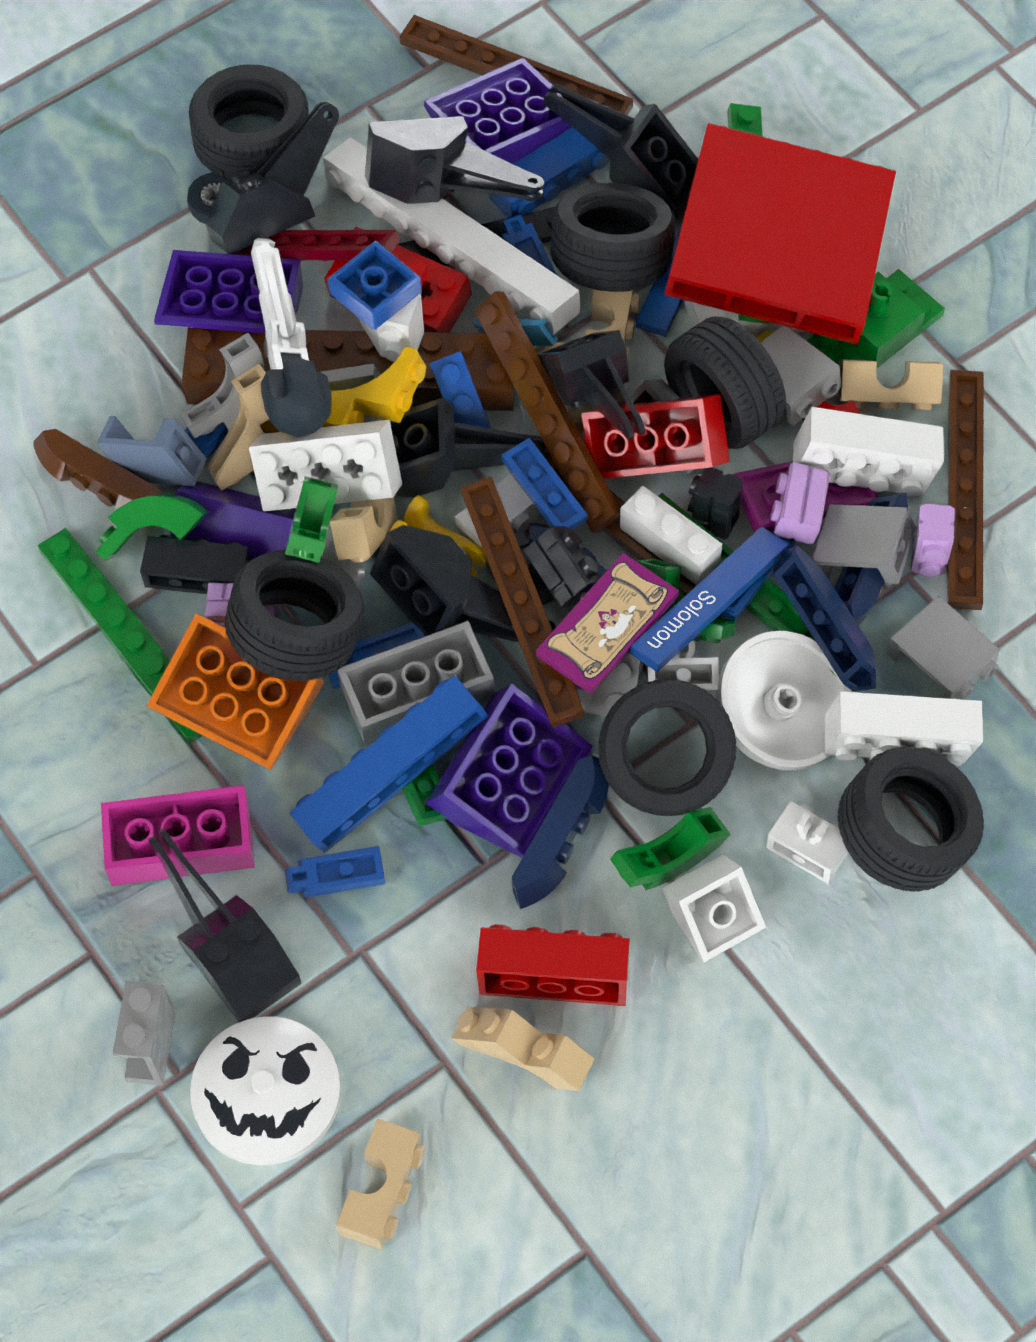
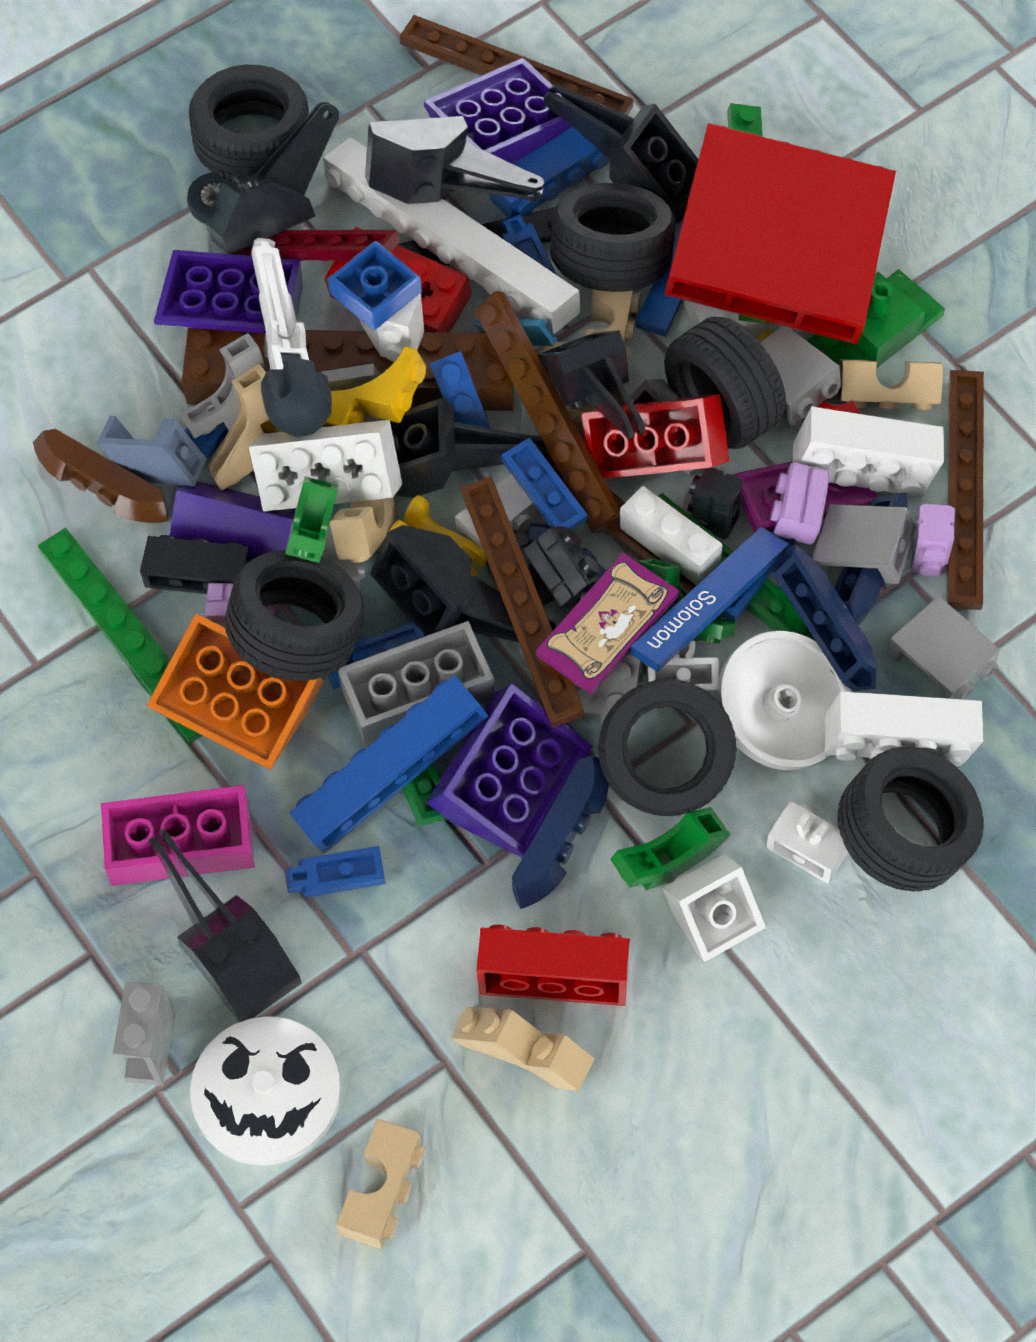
green arch [95,493,209,561] -> none

